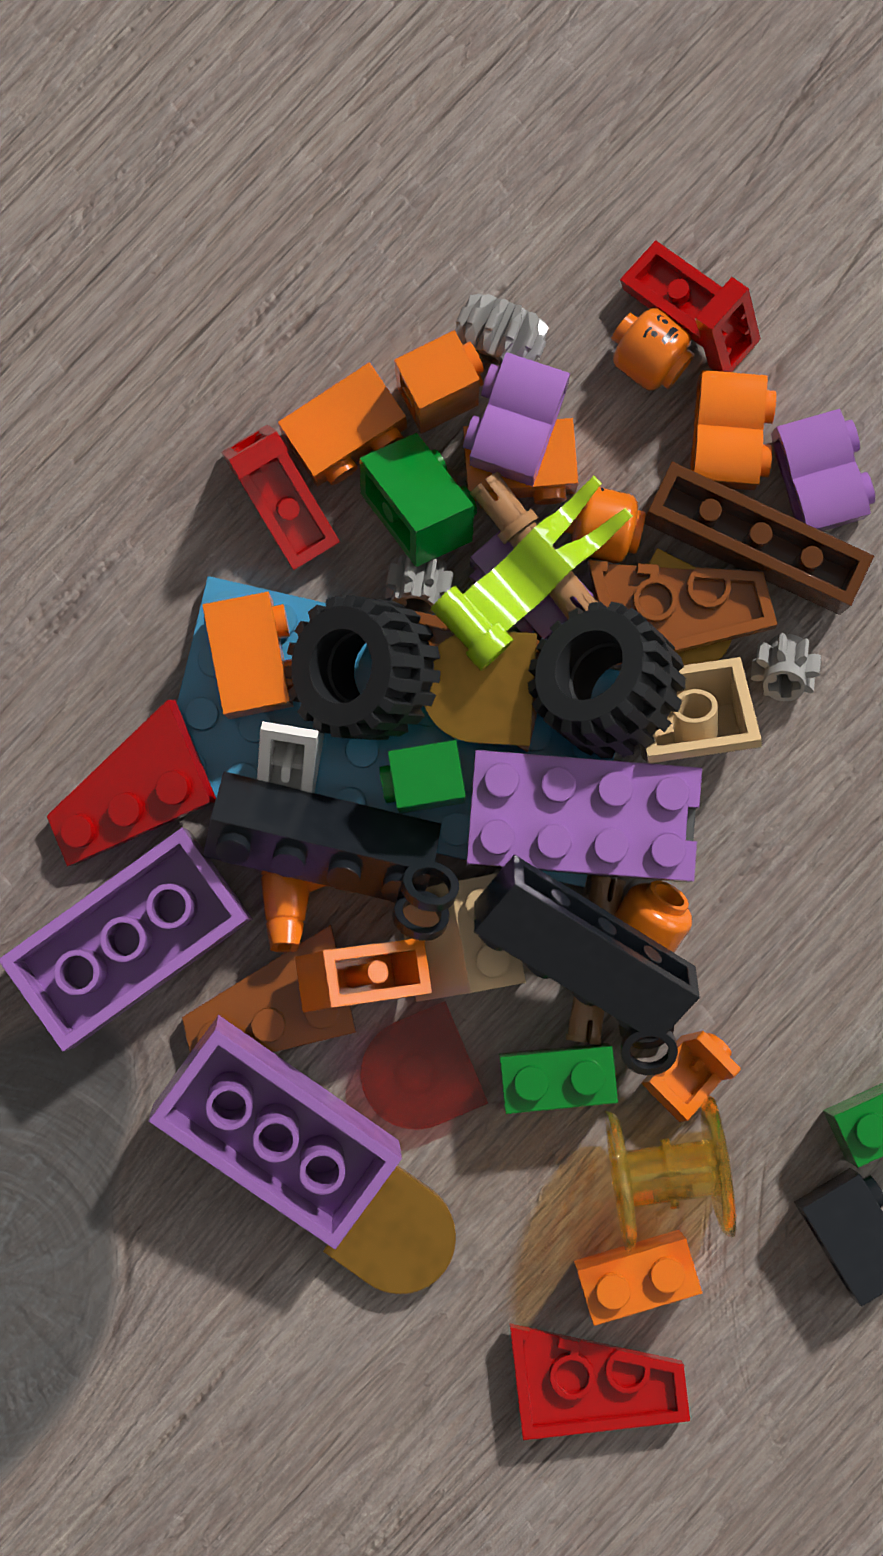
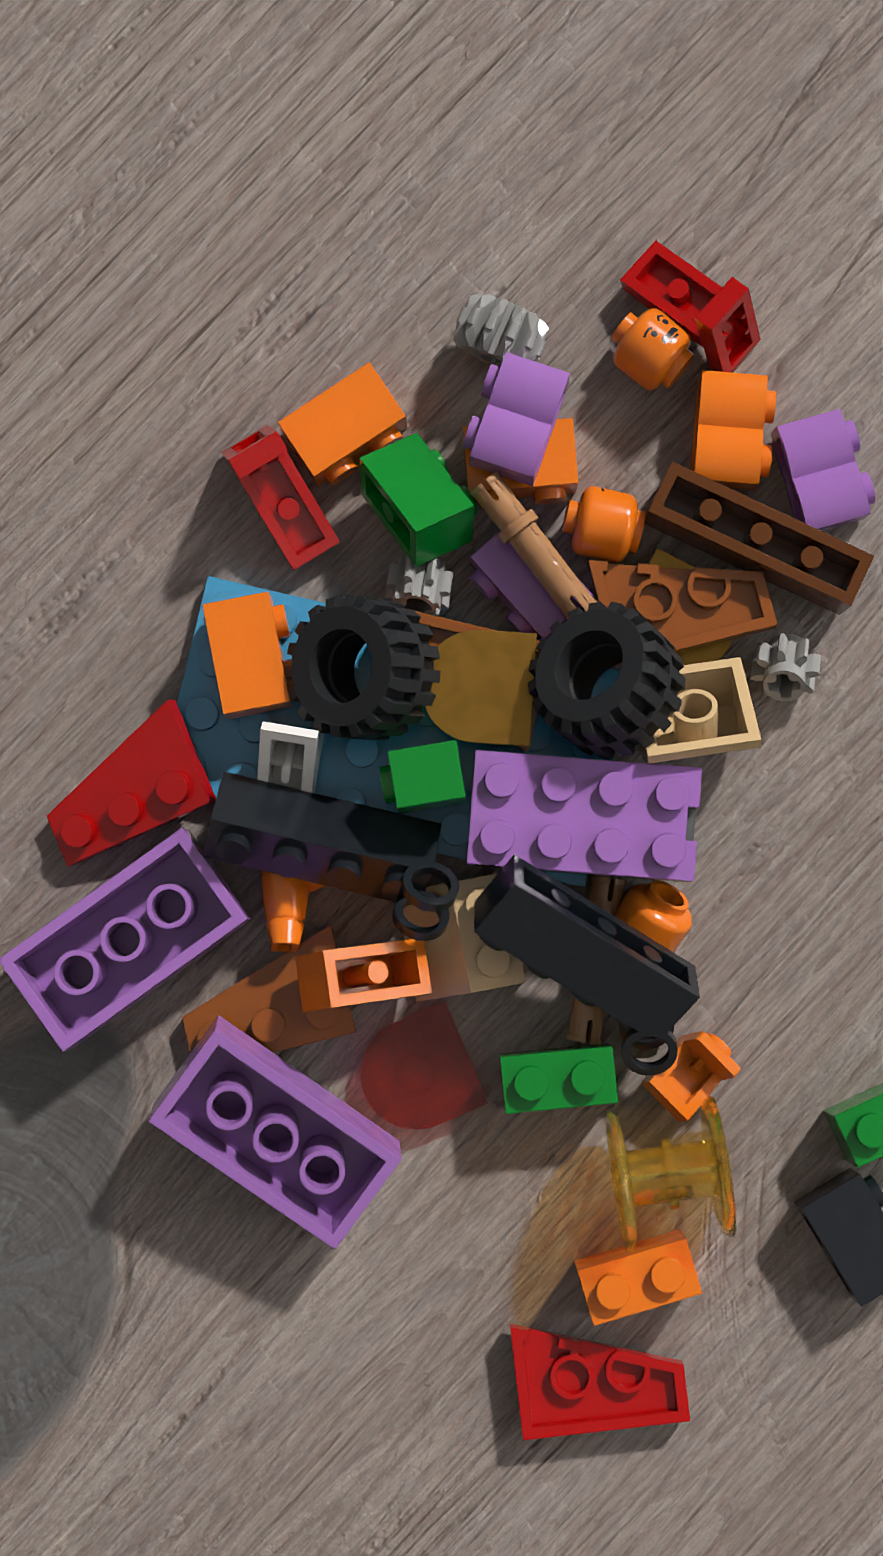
pearl gold tile [323,1165,456,1294] -> none
orange brick [394,330,484,434] -> none
lime flag [430,476,633,671] -> none

